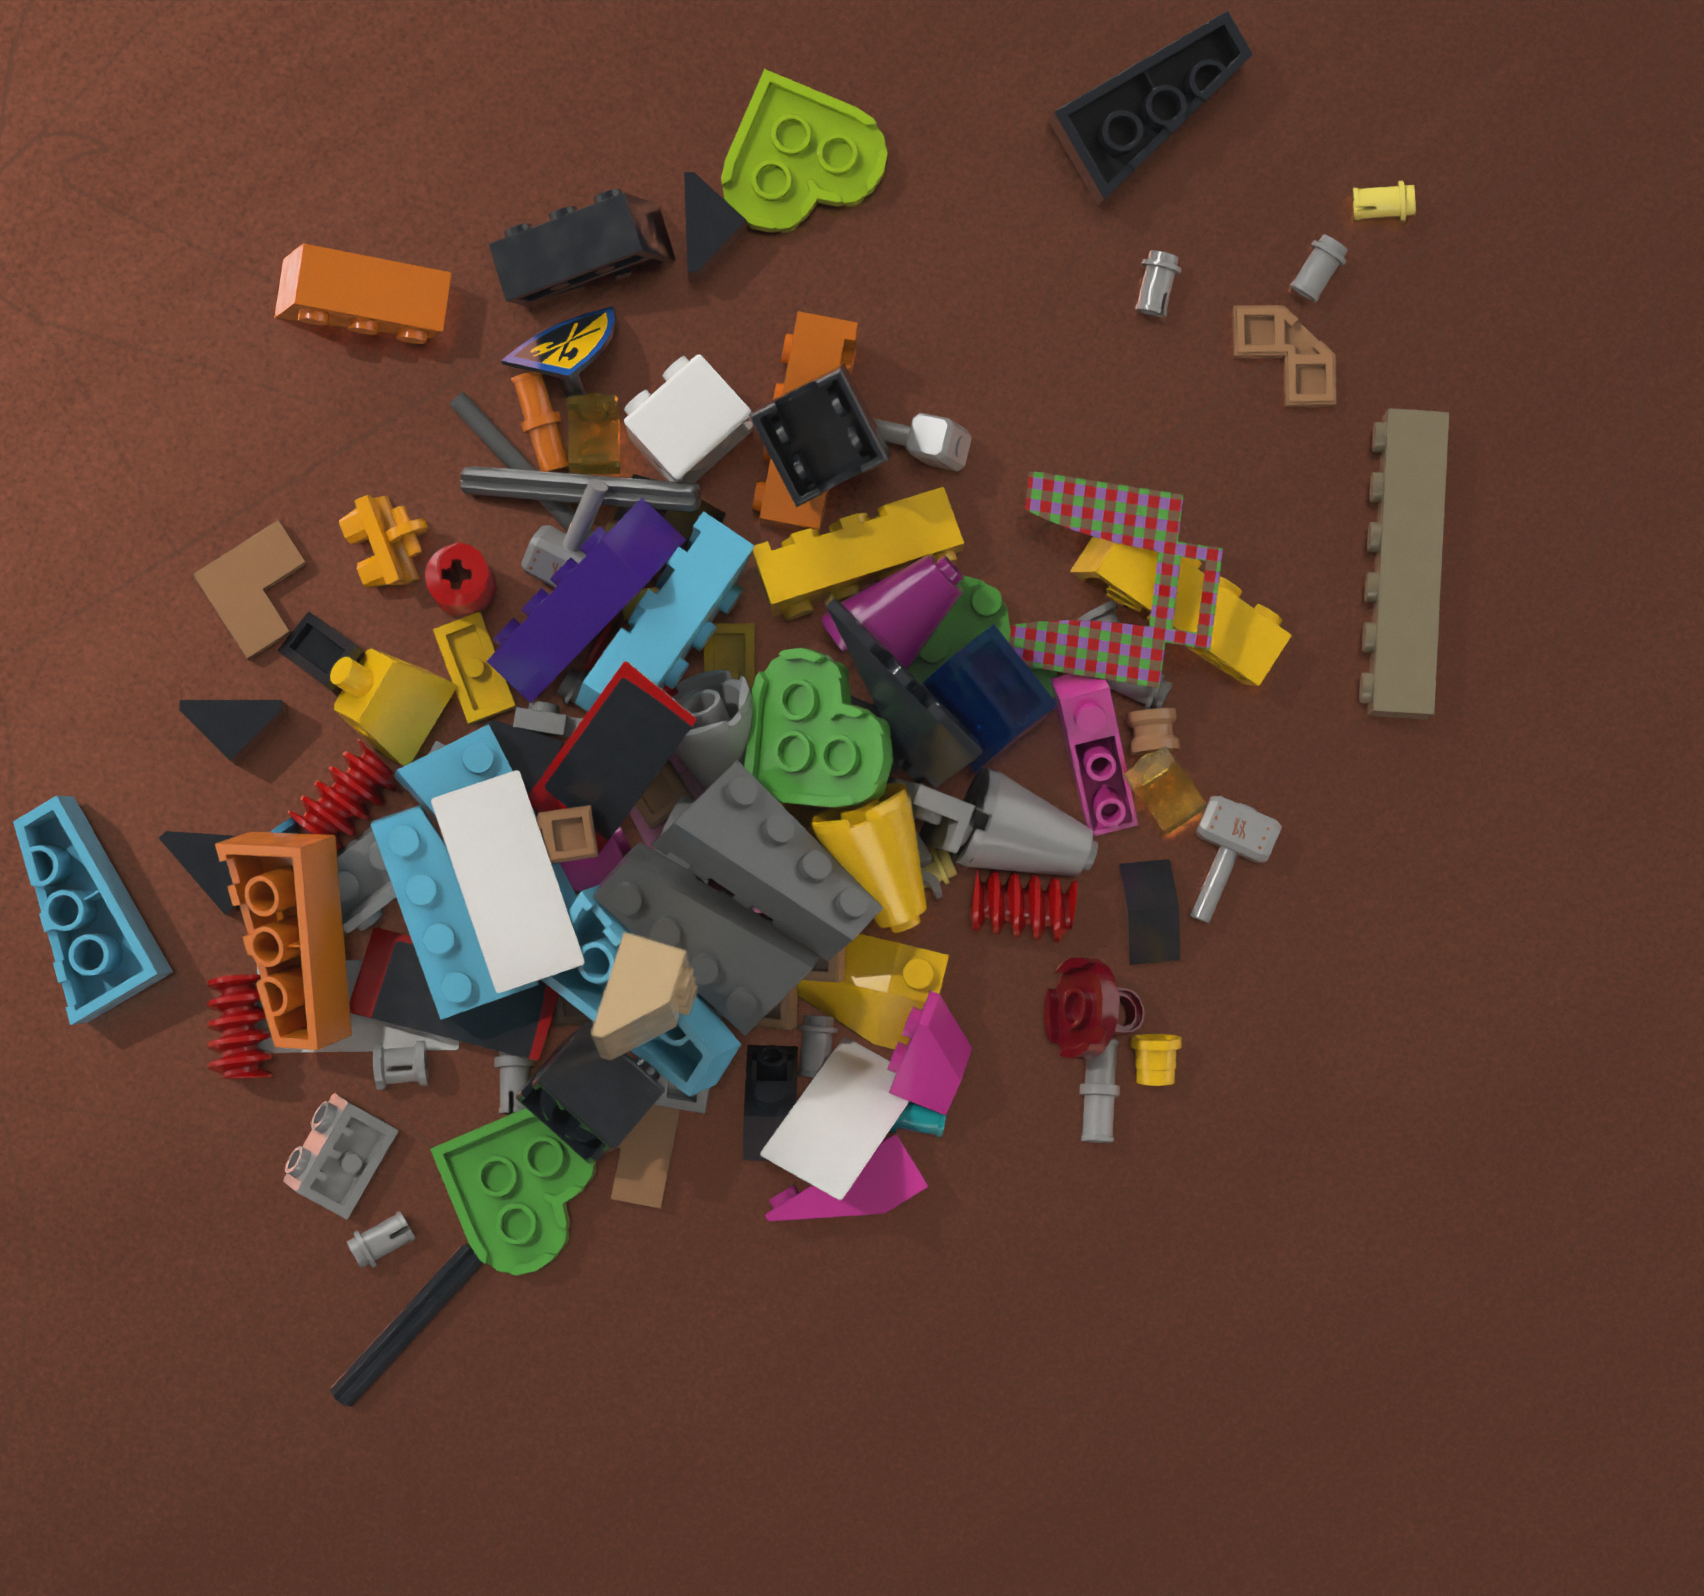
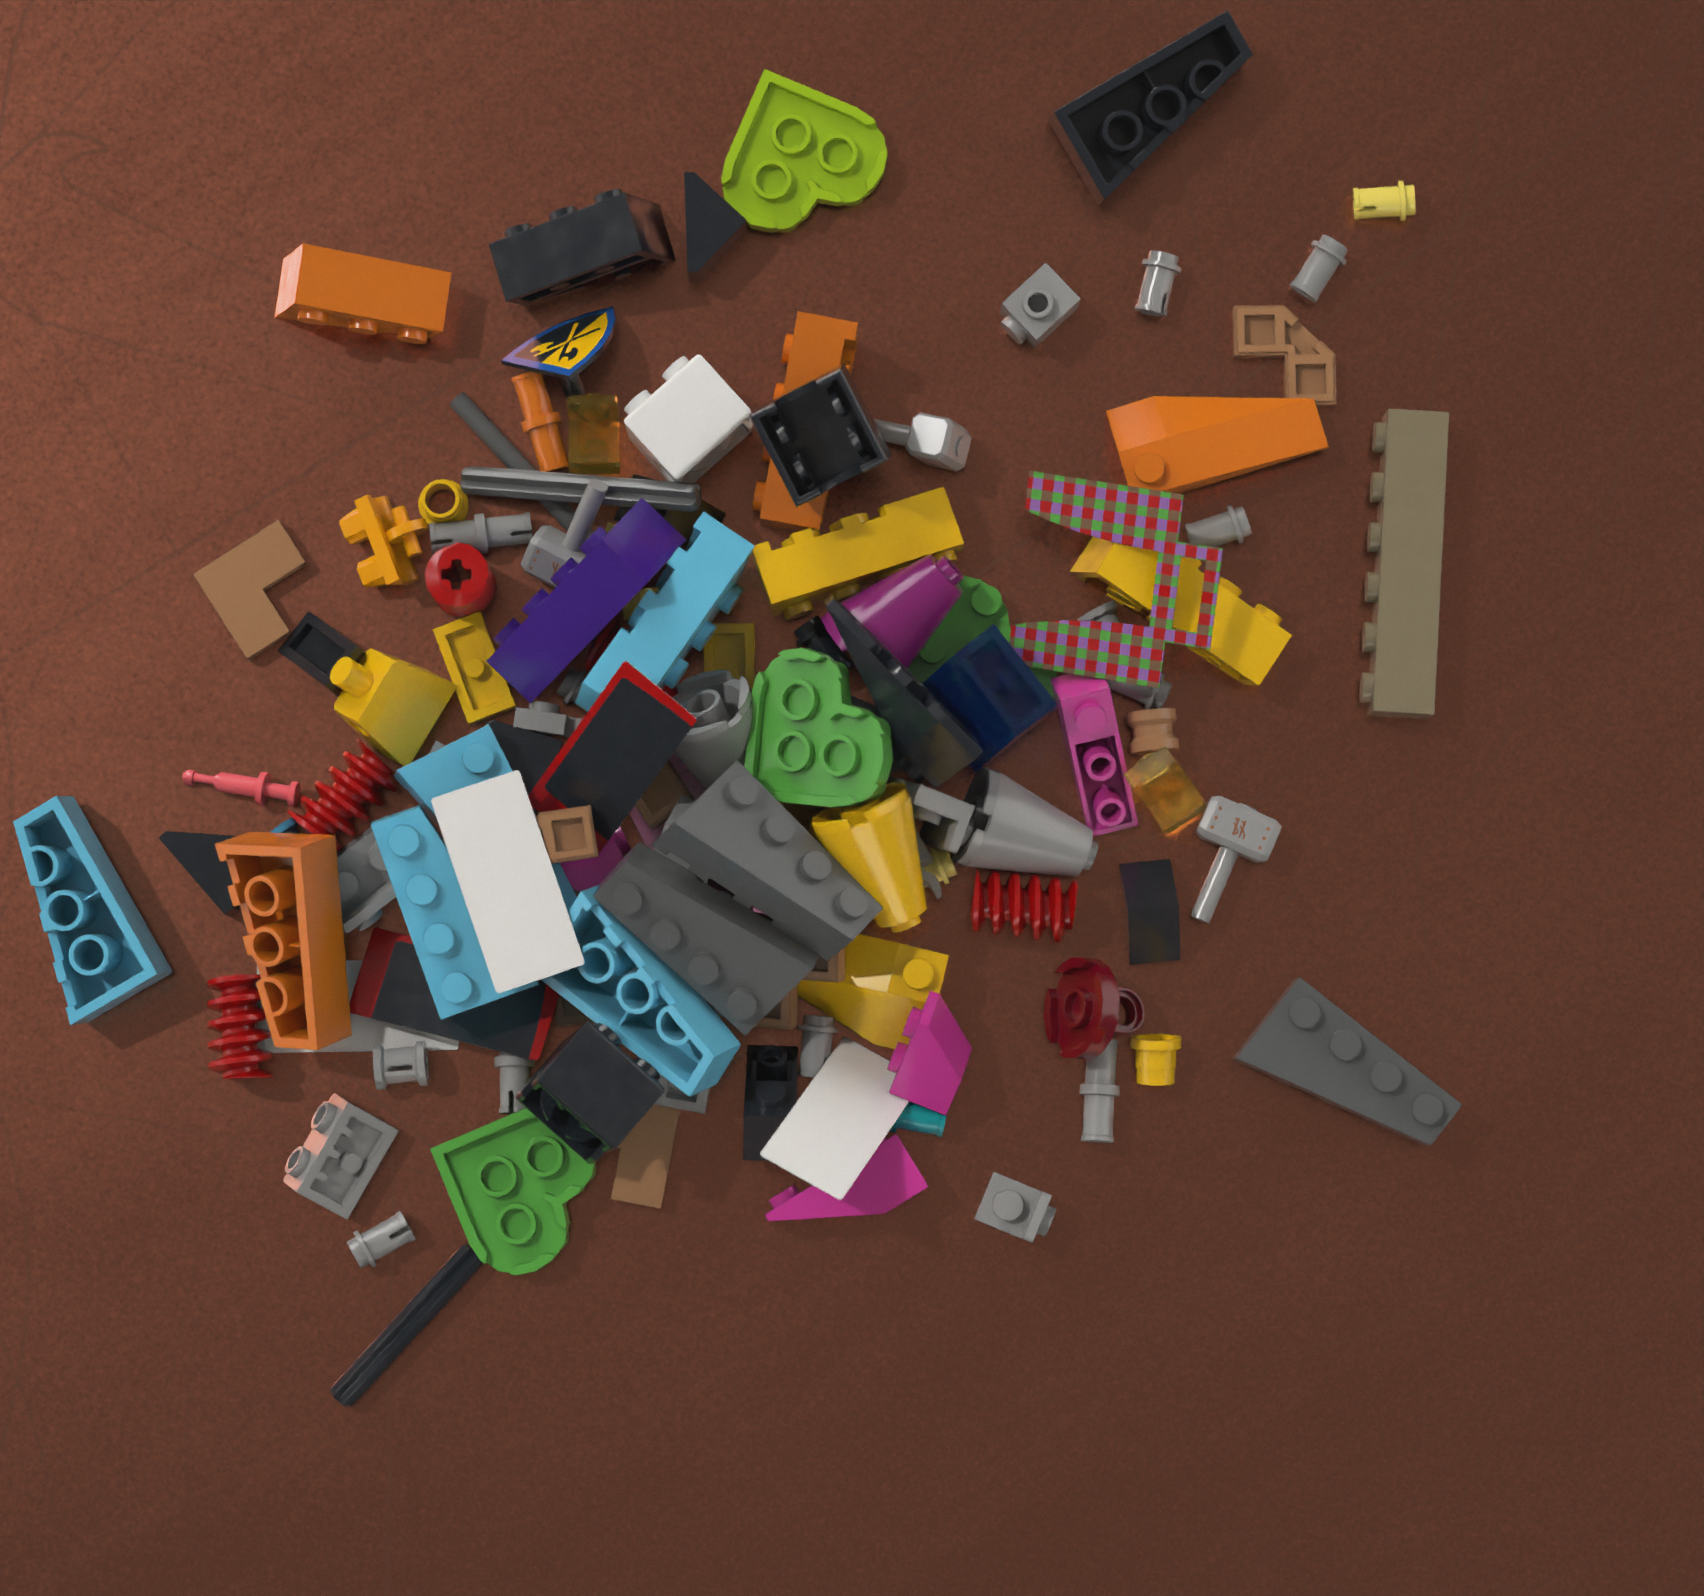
black slope [179,700,288,765] -> none
tan slope [591,932,698,1061] -> none
none -> coral piece [182,770,301,807]
none -> yellow piece [418,479,469,525]
none -> light grey pin [429,512,533,555]
none -> black pin [793,615,854,669]
none -> light grey bracket [974,1172,1056,1243]
none -> light grey brick [1000,263,1080,349]
none -> orange wedge [1106,396,1329,494]
none -> light grey pin [1184,505,1252,547]
none -> dark grey wedge [1231,977,1462,1146]

